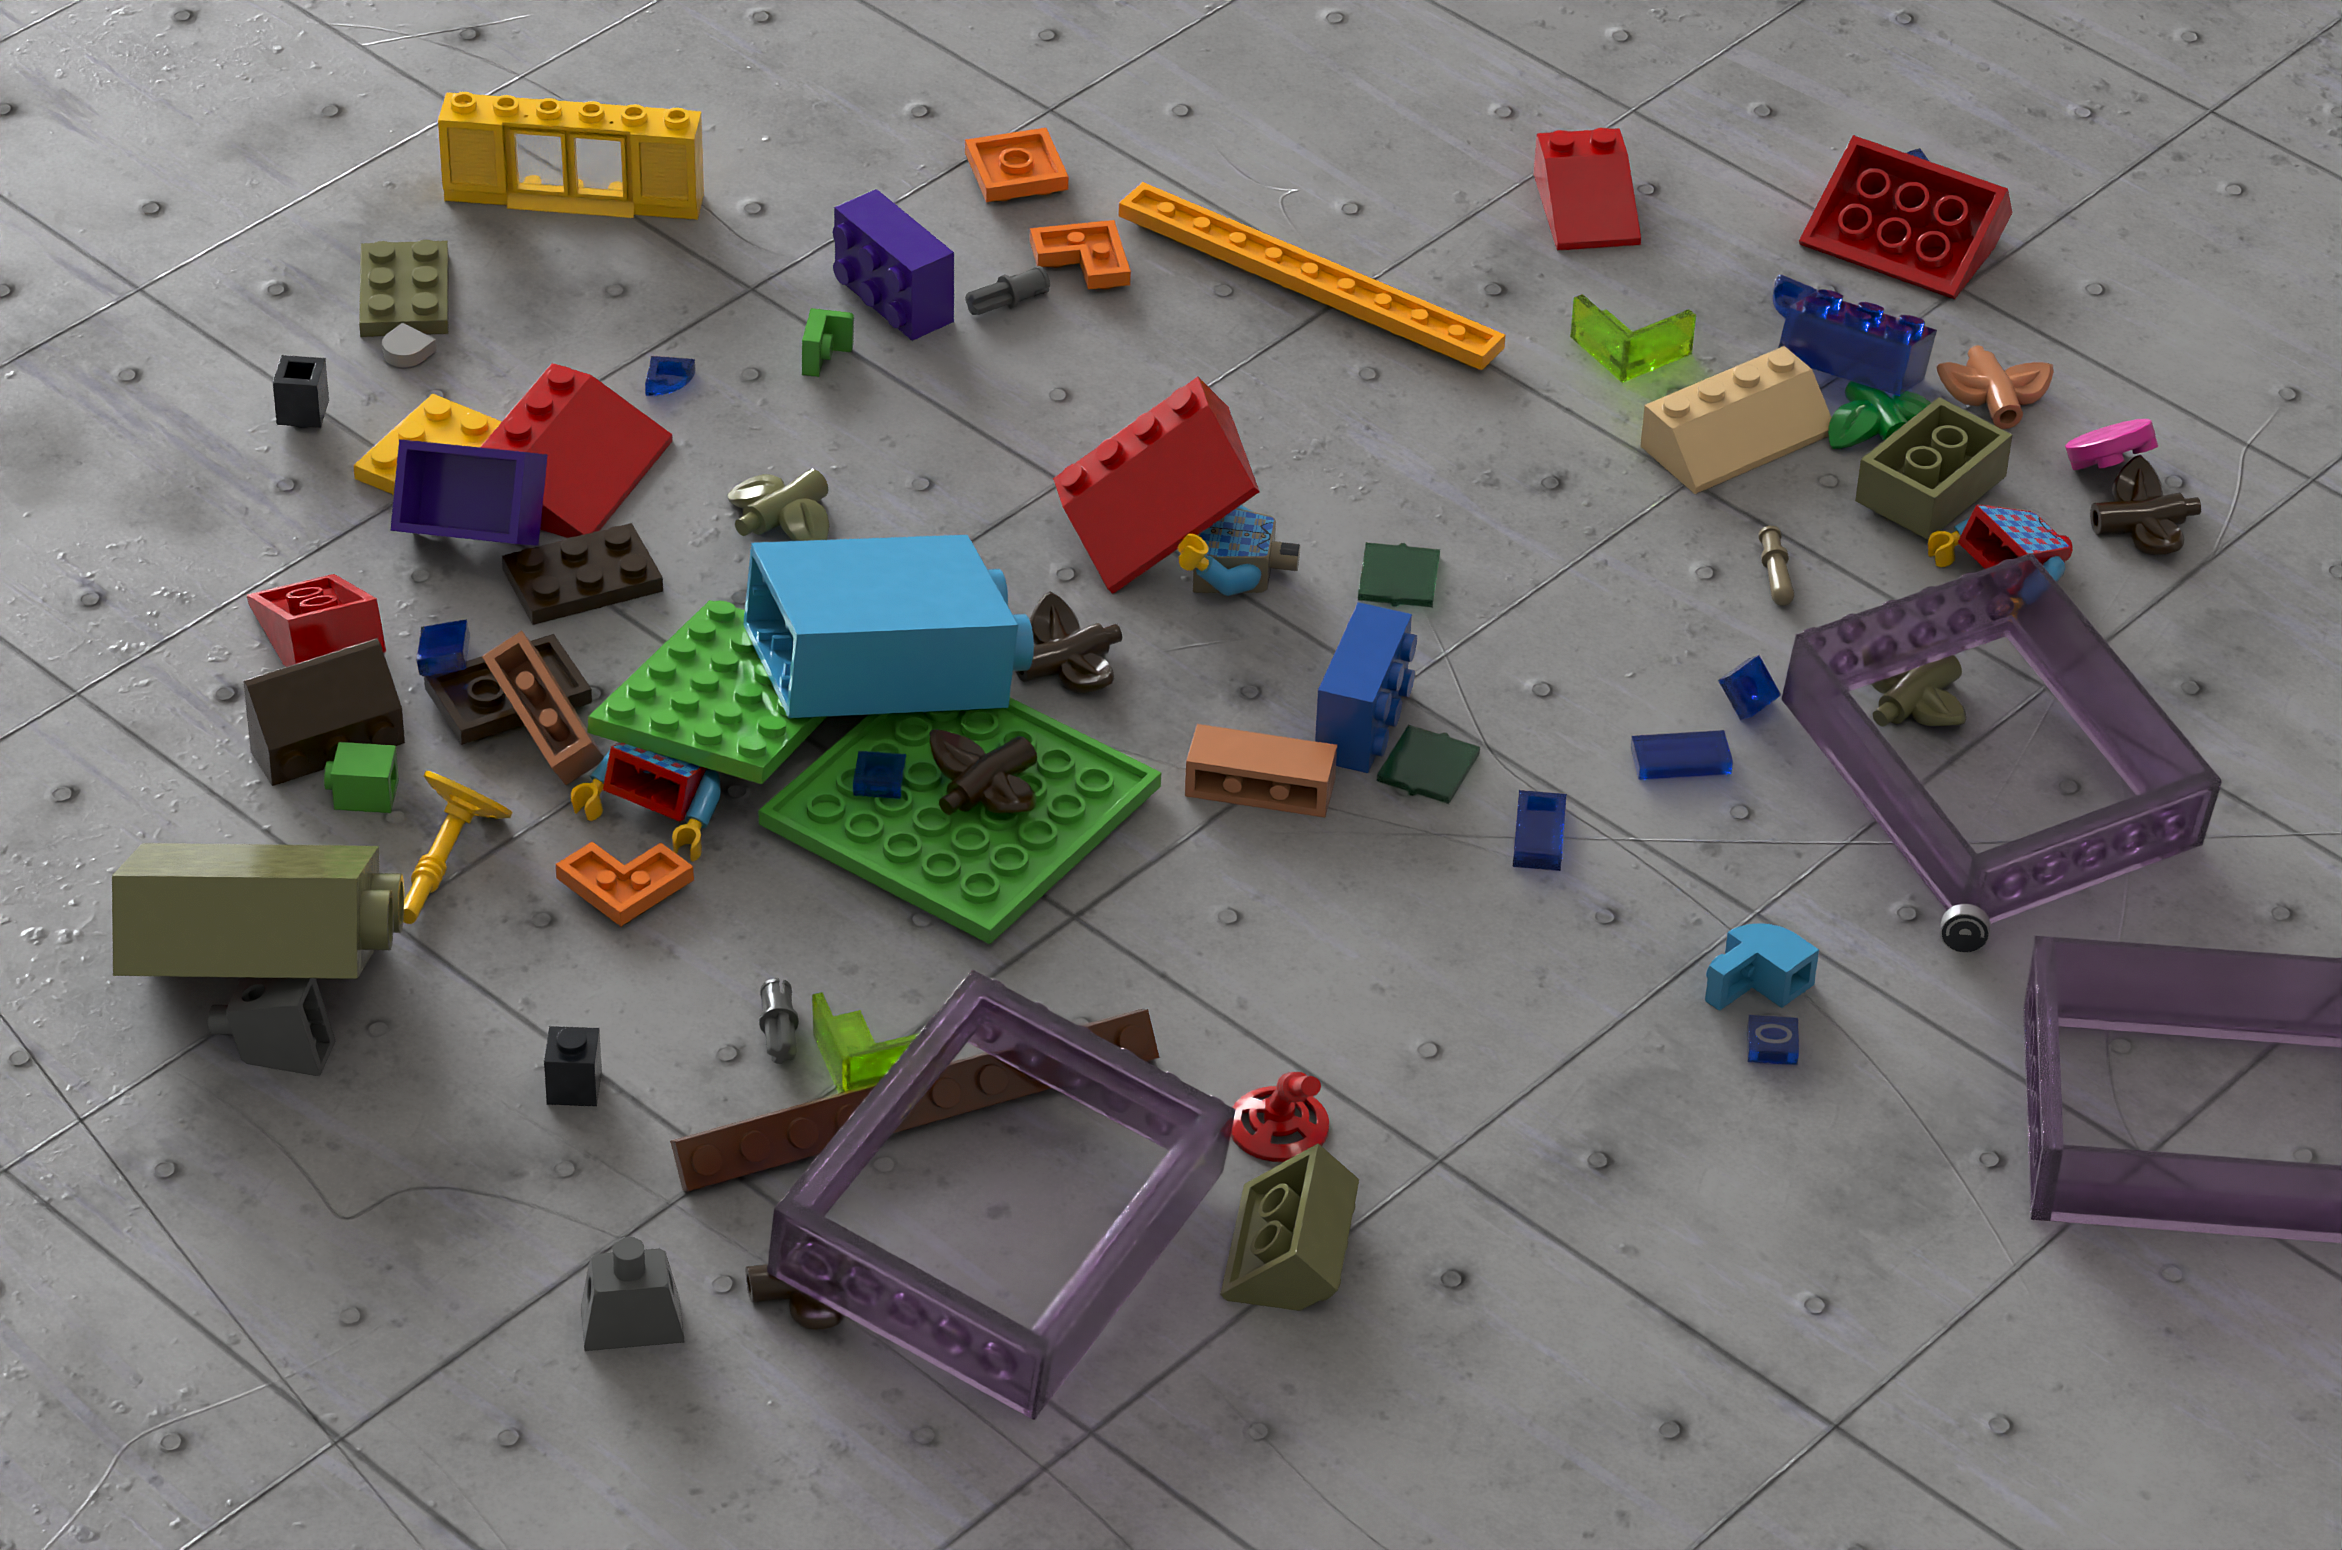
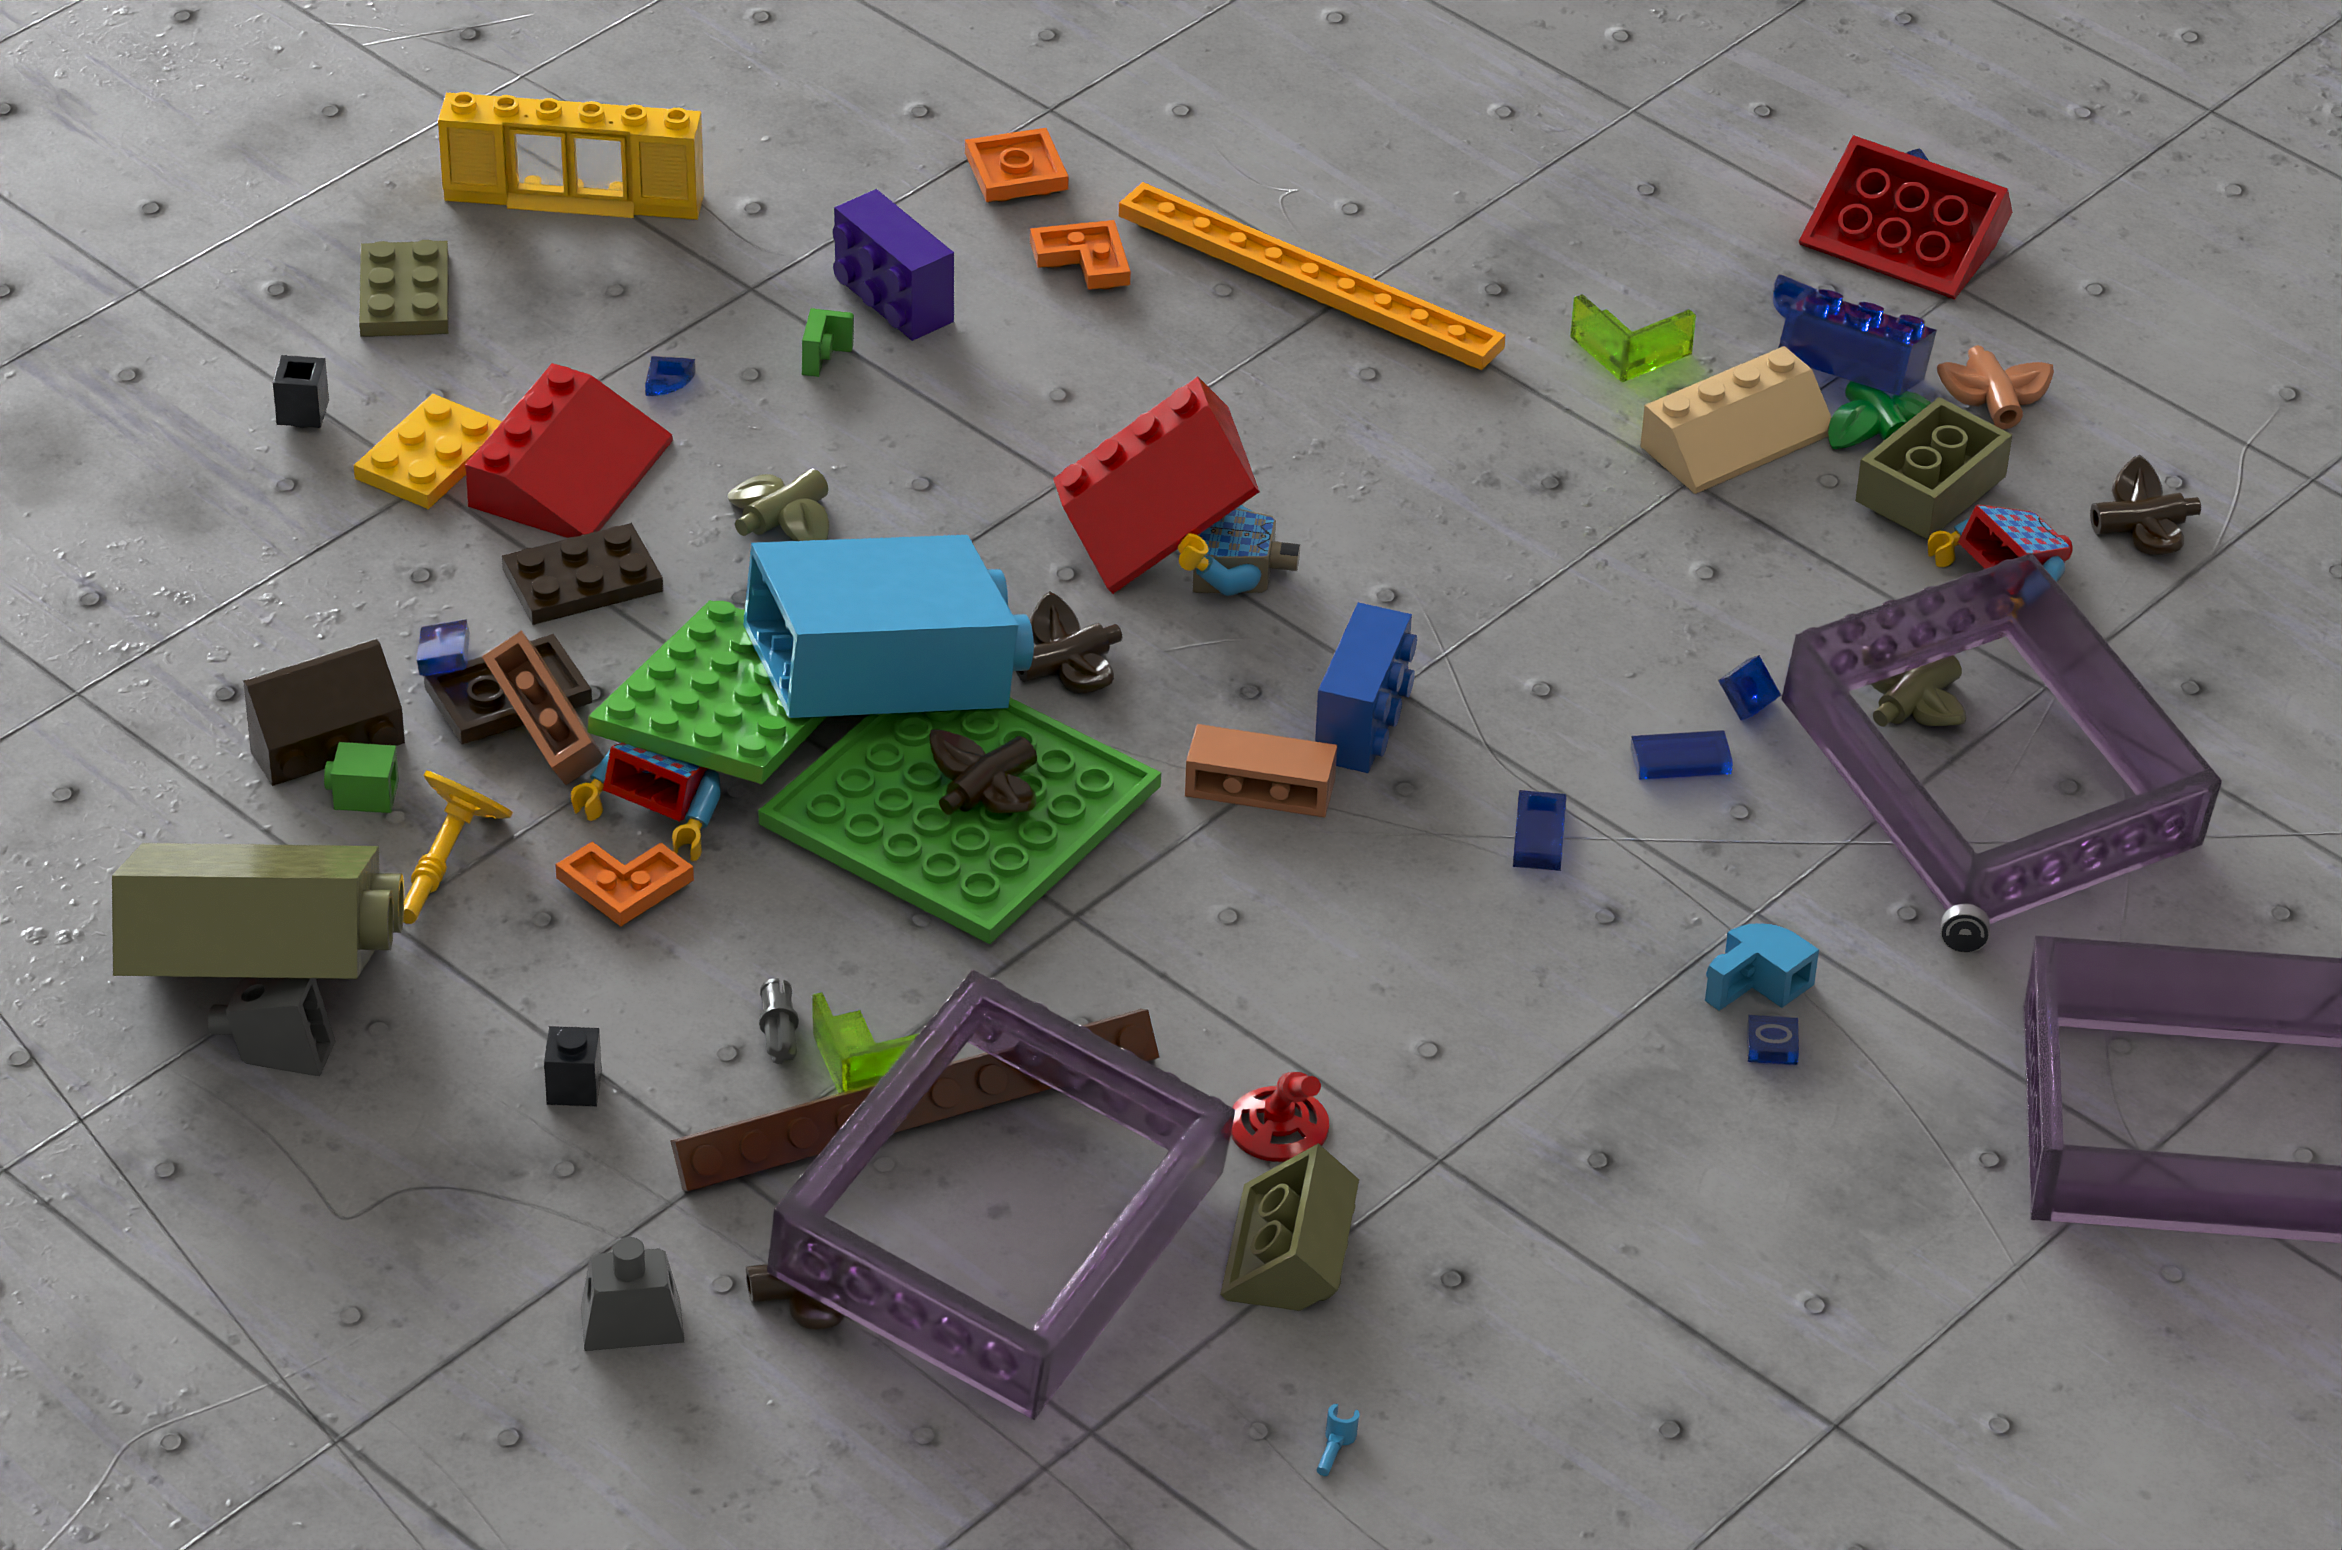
red slope [247,574,386,667] -> none
light grey tile [382,323,436,368] -> none
dark purple piece [390,439,548,546] -> none
clear blue tile [853,751,906,799] -> none
dark grey axle [965,266,1050,315] -> none
clear green piece [1358,542,1440,608] -> none
clear green piece [1377,724,1480,804] -> none
red slope [1533,128,1641,250] -> none
dark tan piece [1758,526,1794,606] -> none
dark pink tile [2065,419,2158,470] -> none
none -> dark azure hand [1316,1404,1360,1476]

